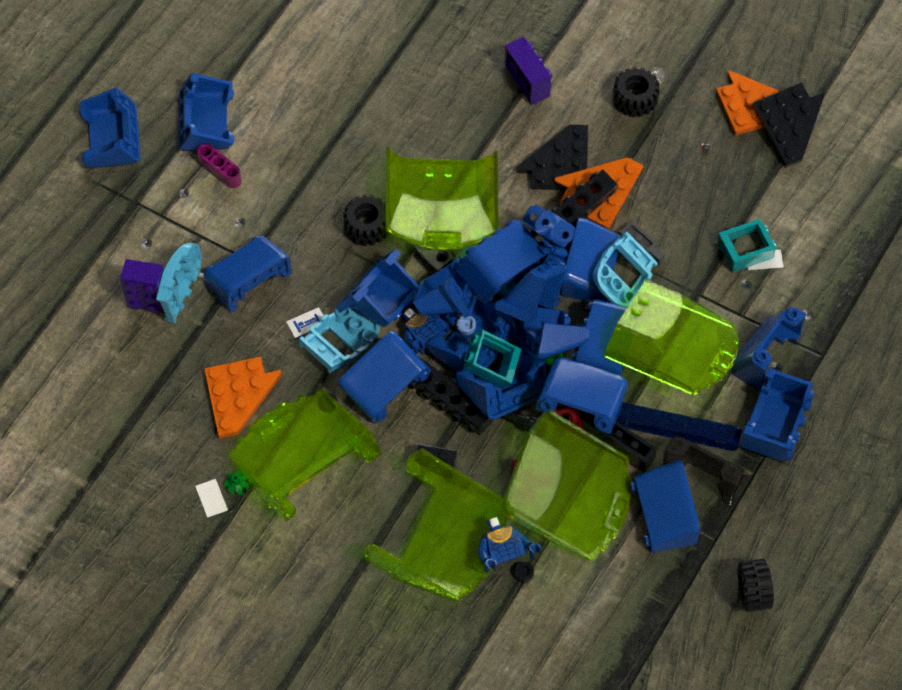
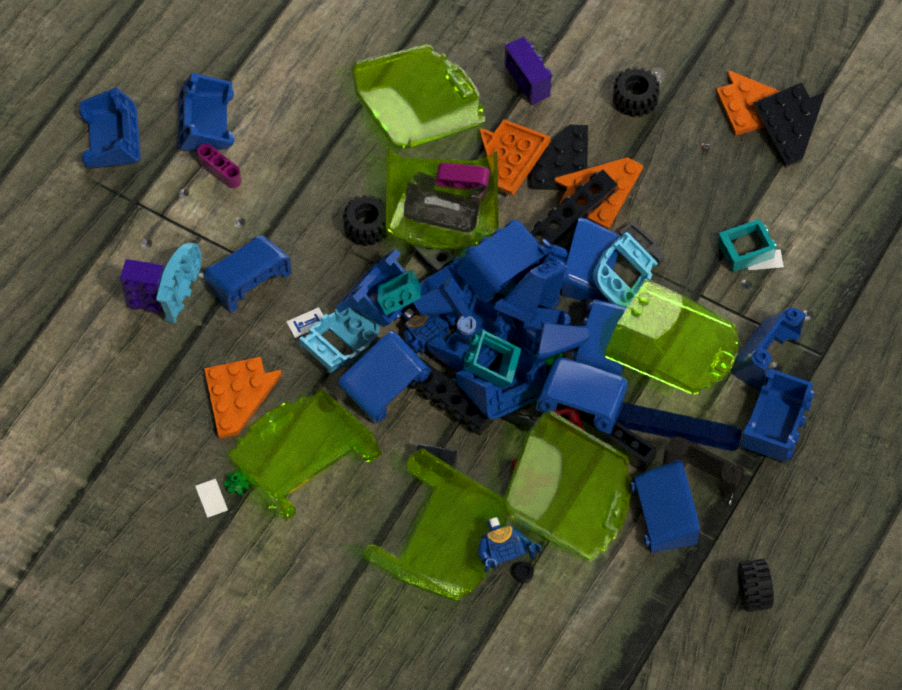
blue piece [522,204,575,248] -> none
none -> clear neon green windscreen [352,44,485,149]
none -> teal window [377,269,421,315]
none -> clear smoke windscreen [403,172,490,233]
none -> magenta beam [435,163,490,190]
none -> orange wing [480,119,551,196]

